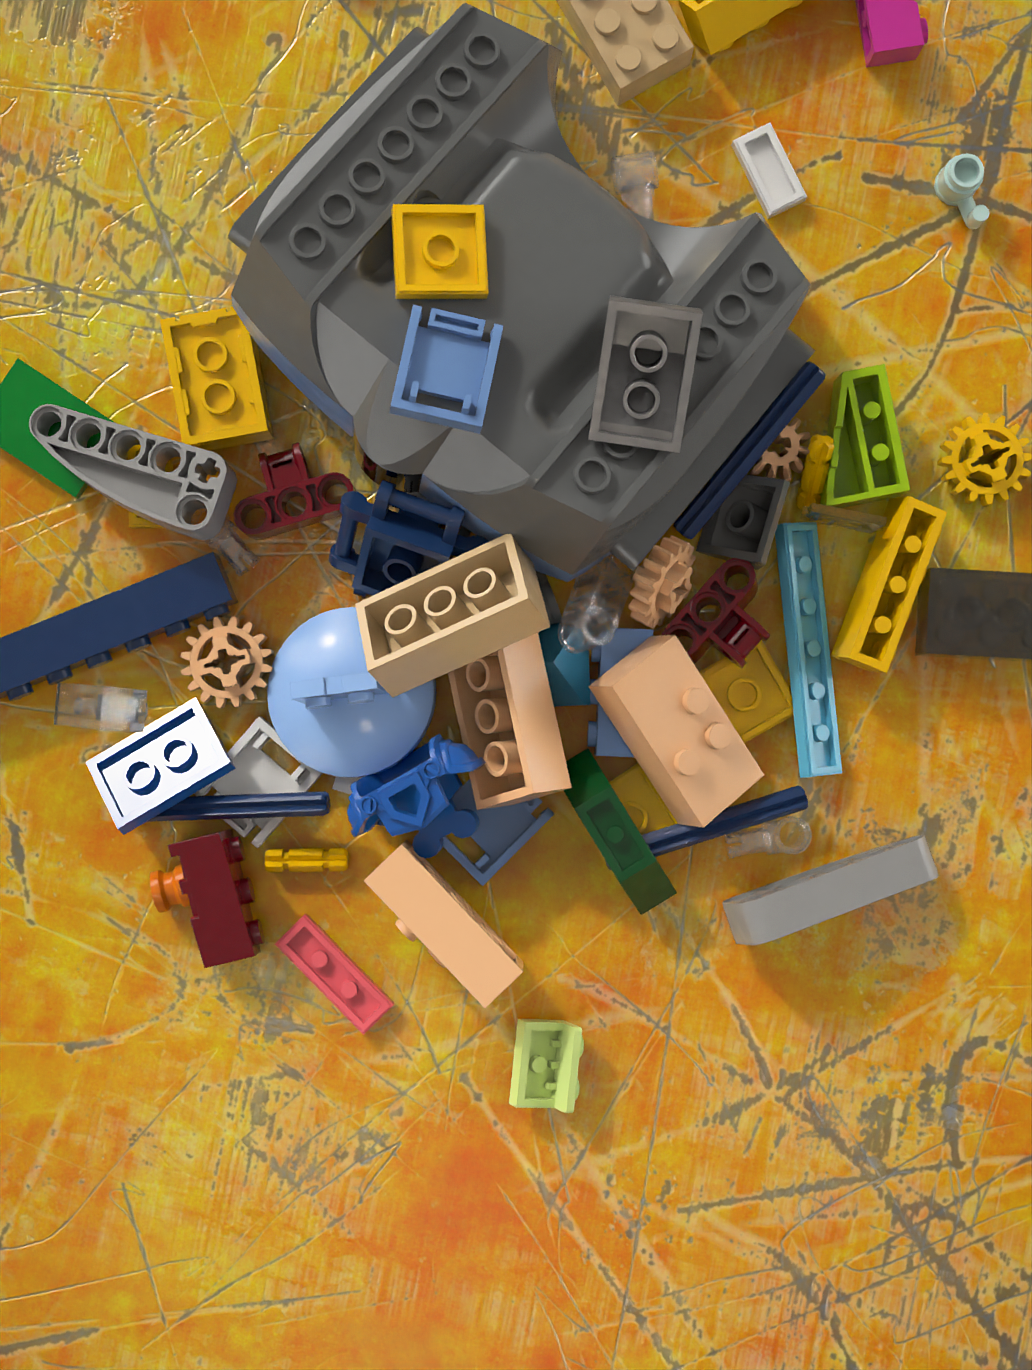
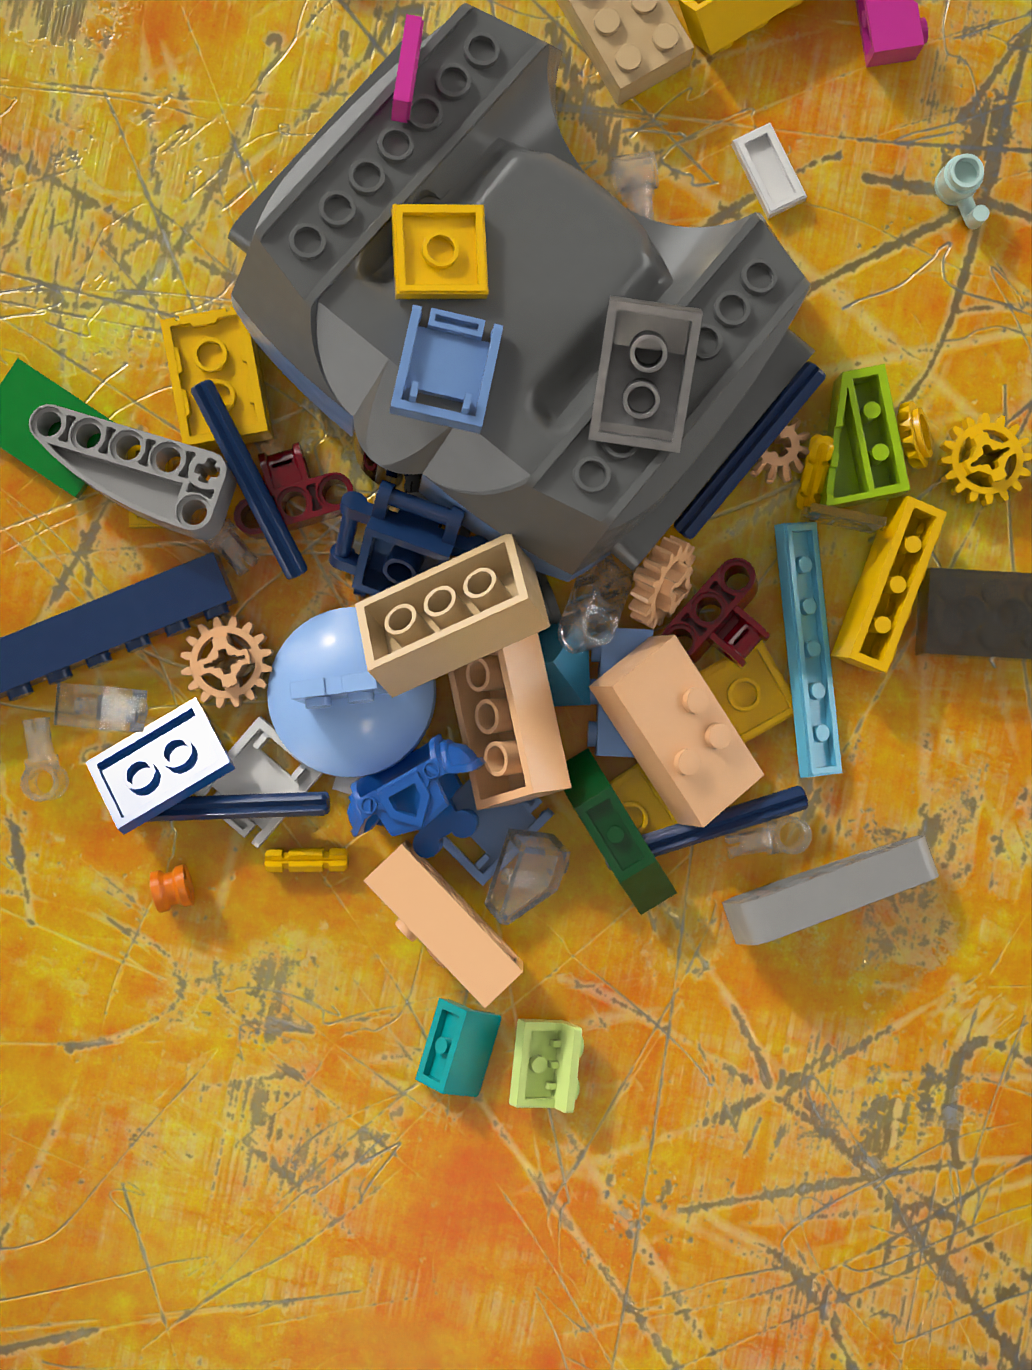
dark red wedge [168,829,265,968] -> none
coral tile [275,913,395,1035] -> none
dark grey slope [696,475,790,570] -> none
none -> clear pin [20,717,69,802]
none -> dark blue axle [191,380,307,580]
none -> dark pink tile [391,14,424,123]
none -> teal panel [415,998,501,1097]
none -> clear slope [484,828,571,925]
none -> yellow gear [897,401,933,469]

